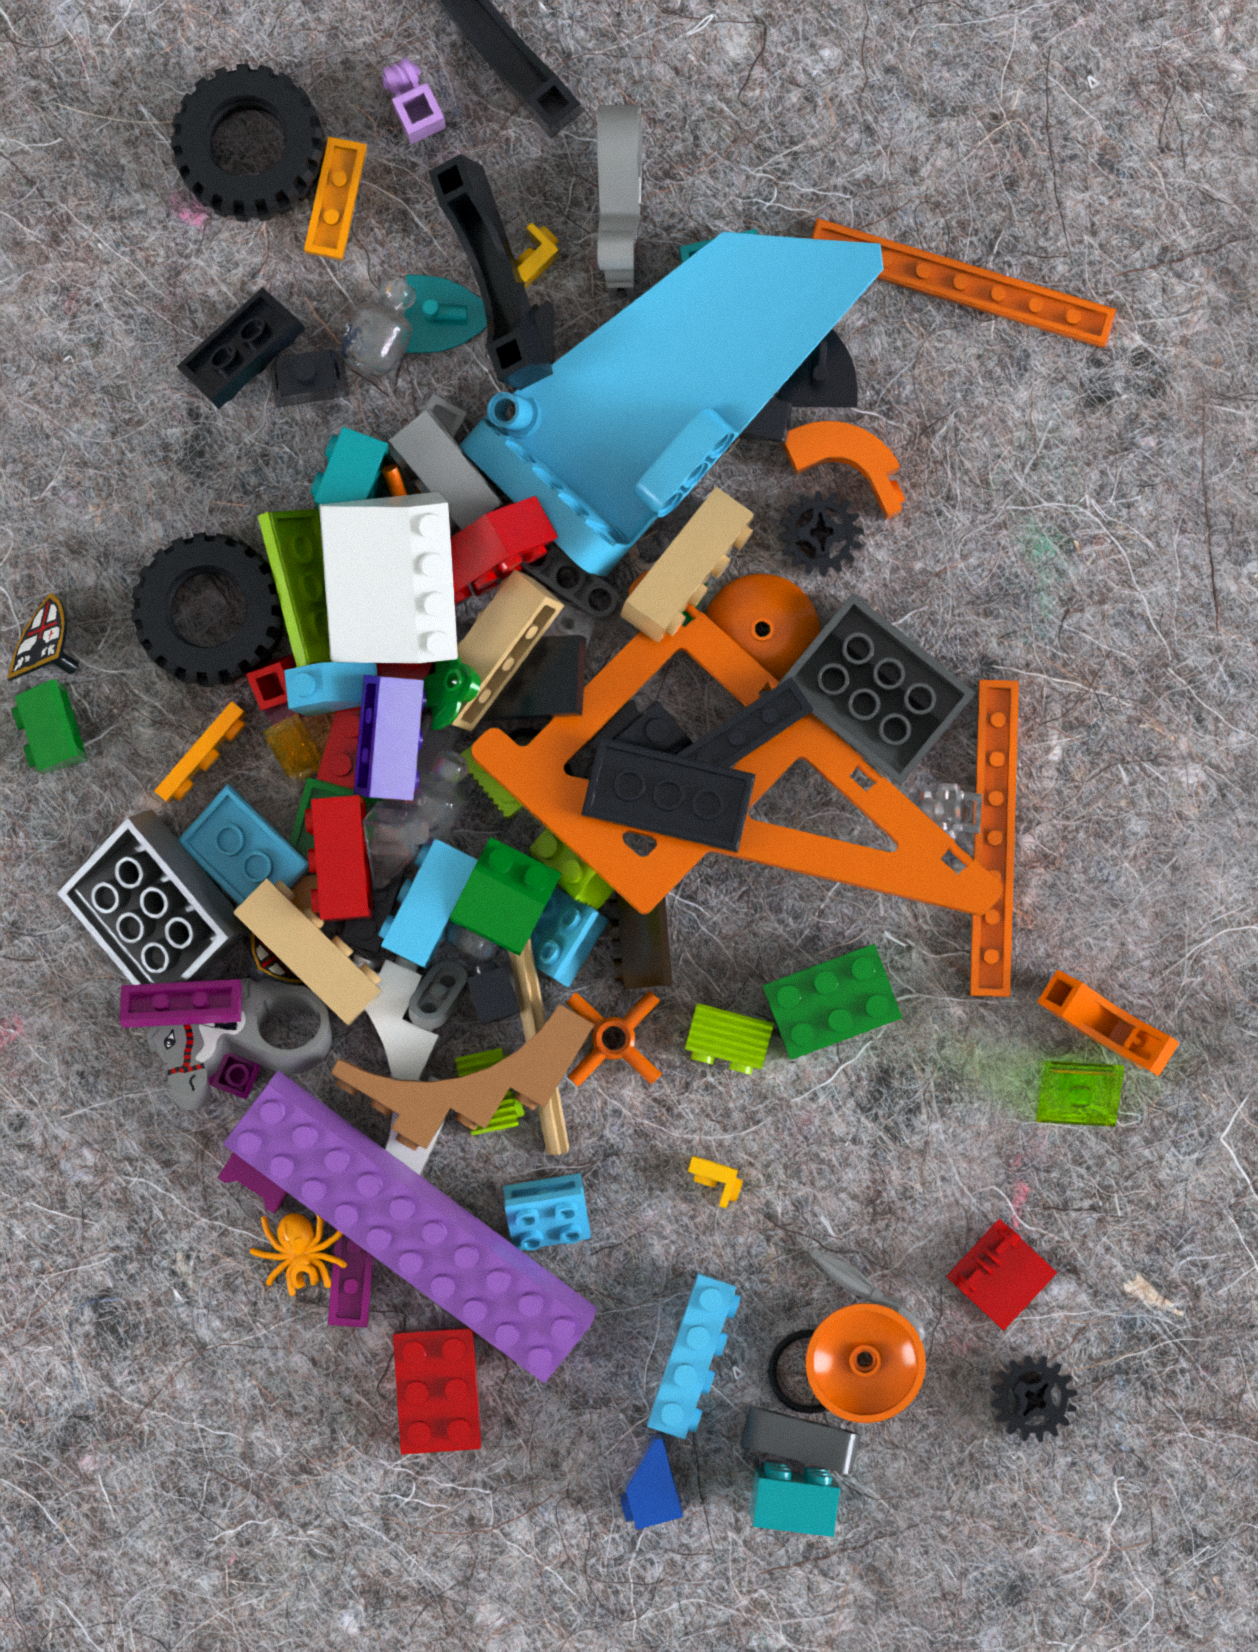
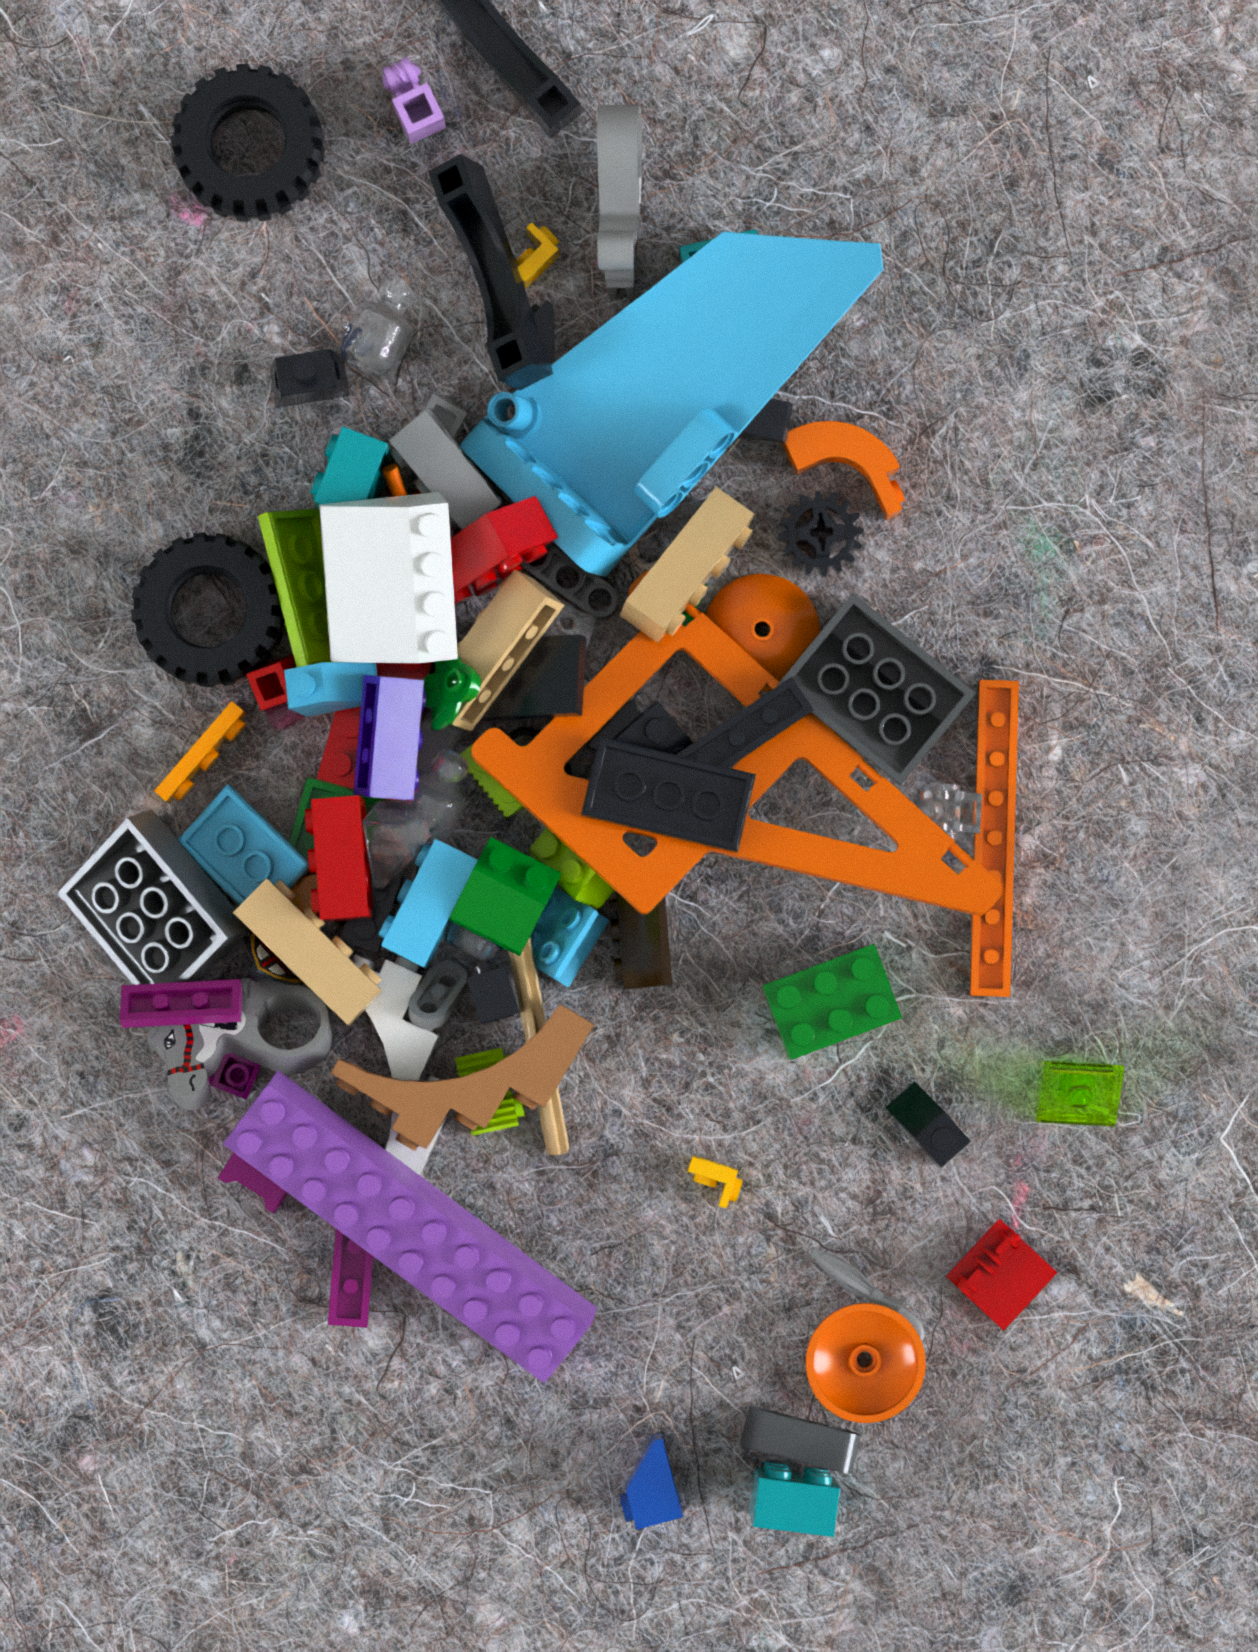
shield [7,593,79,681] -> none
green slope [12,679,88,775] -> none
black plate [176,287,306,409] -> none
light orange animal [250,1213,347,1296] -> none
clear yellow slope [262,713,323,782] -> none
light orange plate [304,136,368,261] -> none
red brick [393,1326,482,1455] -> none
teal shield [403,275,487,354] -> none
medium azure bracket [503,1173,591,1251] -> none
orange bar [566,990,662,1087] -> none
medium azure brick [647,1272,741,1440] -> none
lime brick [684,1003,774,1075] -> none
black tyre [768,1329,828,1414] -> none
black shield [779,329,857,408] -> none
orange tile [810,218,1117,348] -> none
black gear [990,1354,1078,1442] -> none
orange arch [1036,969,1179,1077] -> none
none -> black slope [885,1081,971,1168]

